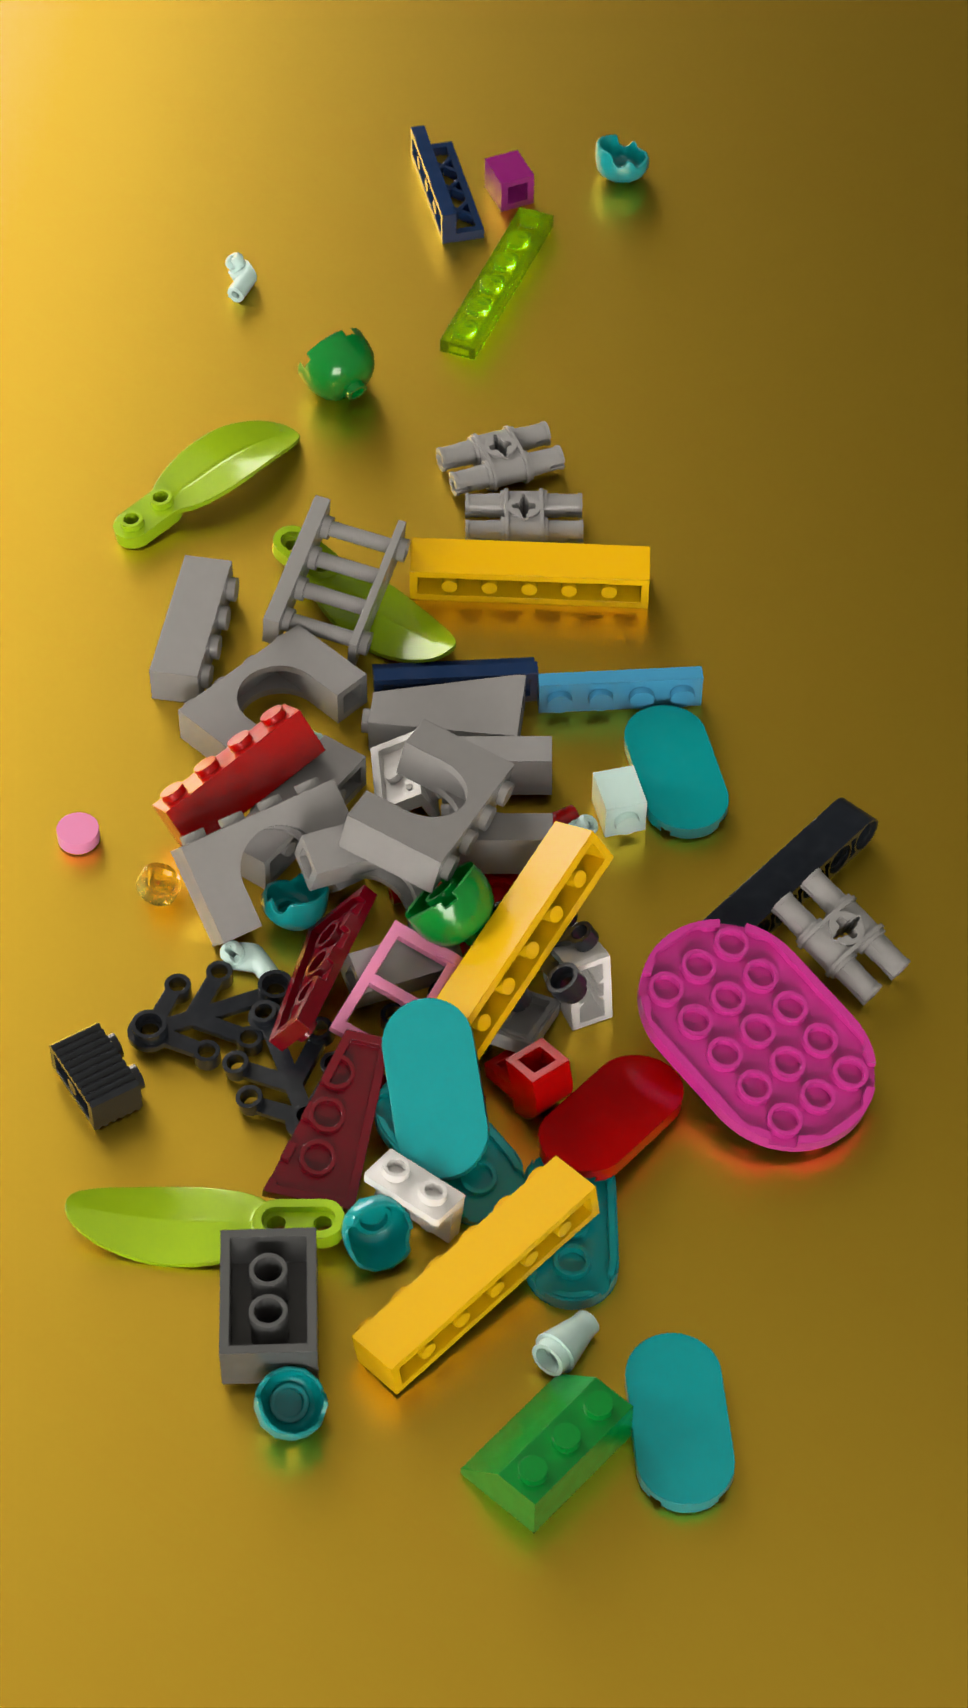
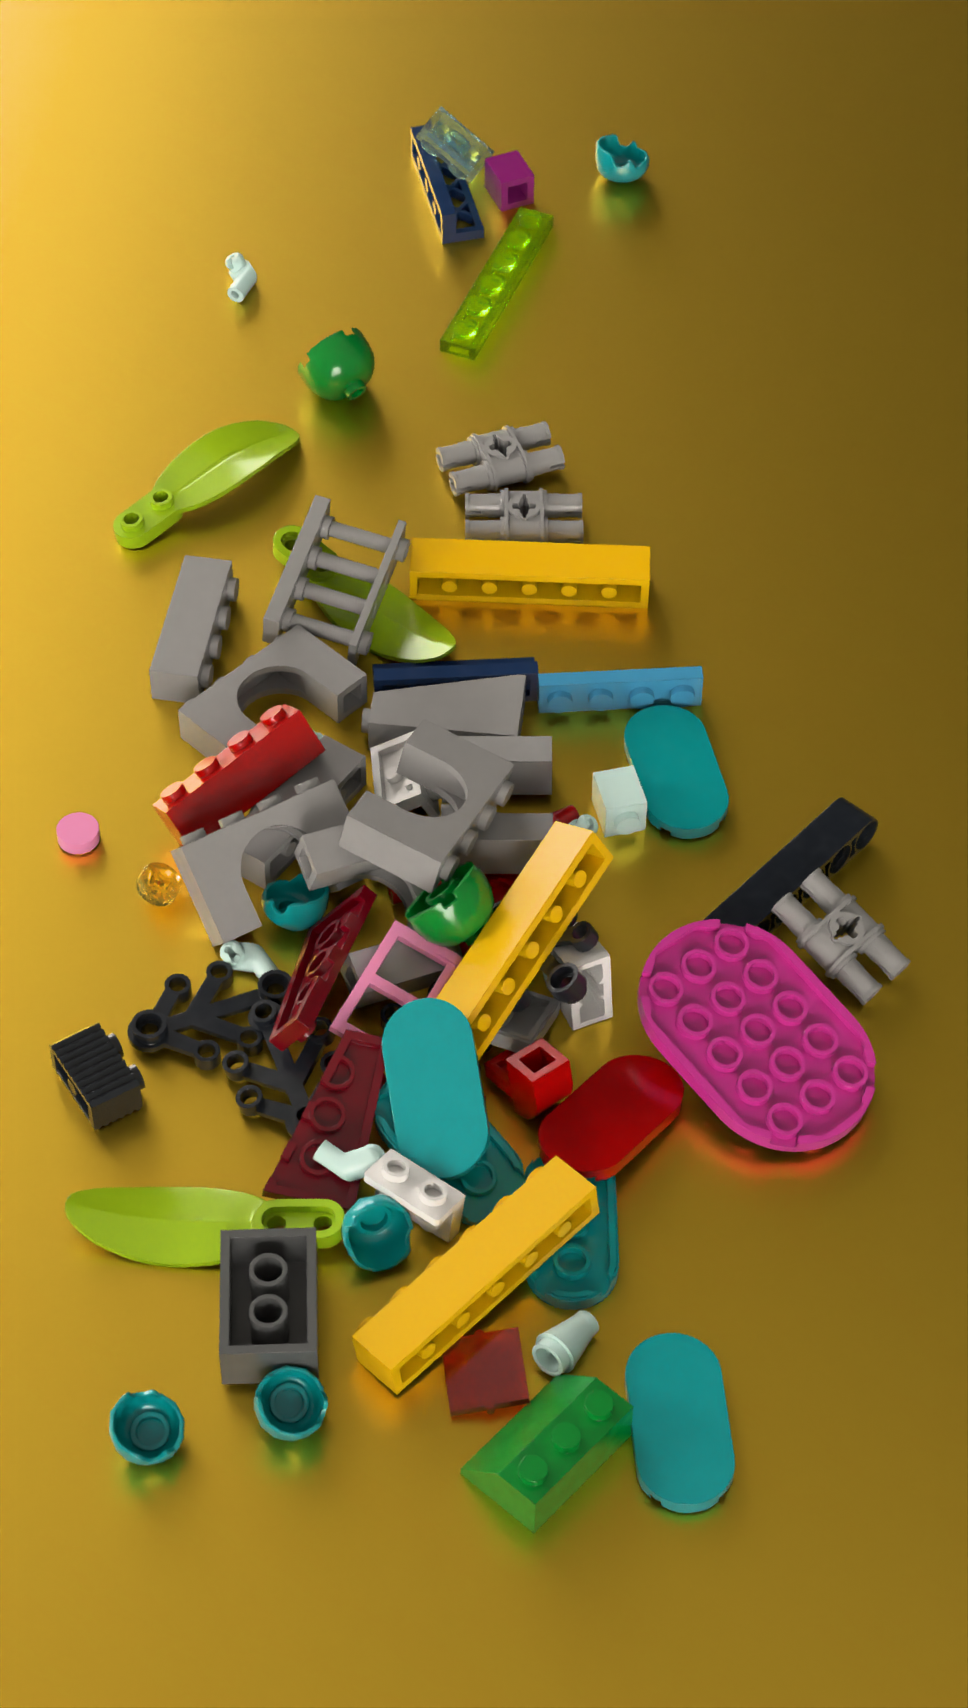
none -> teal hair [109,1389,185,1466]
none -> light aqua arm [313,1140,385,1182]
none -> clear light blue plate [415,106,495,183]
none -> clear red piece [442,1327,530,1417]

